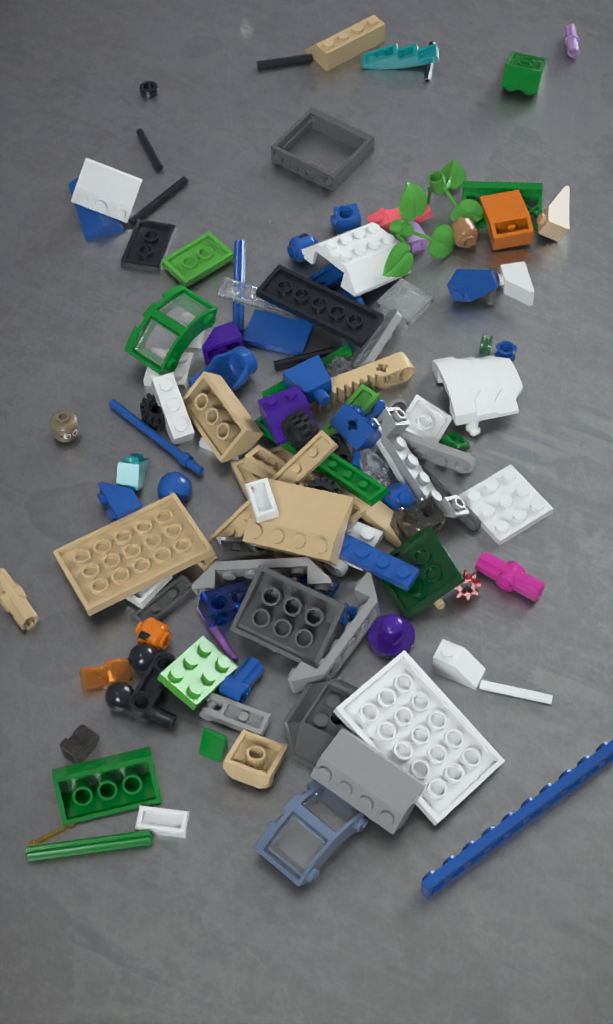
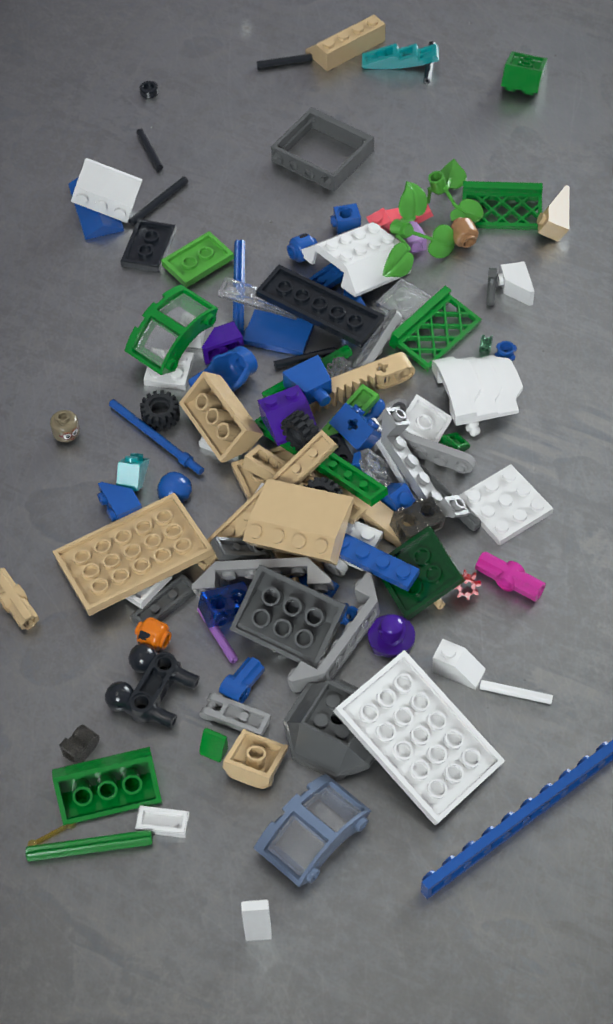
clear orange slope [79,658,133,693] -> none
white arch [151,372,195,445] -> none
plate [157,636,238,711] -> none
white tile [245,478,280,523] -> none
light grey slope [310,727,426,834] -> none
blue slope [447,269,499,302] -> none
orange slope [480,190,534,250] -> none
lavender axle [565,23,579,57] -> none
none -> white tile [241,900,272,941]
none -> green fence [389,285,482,371]

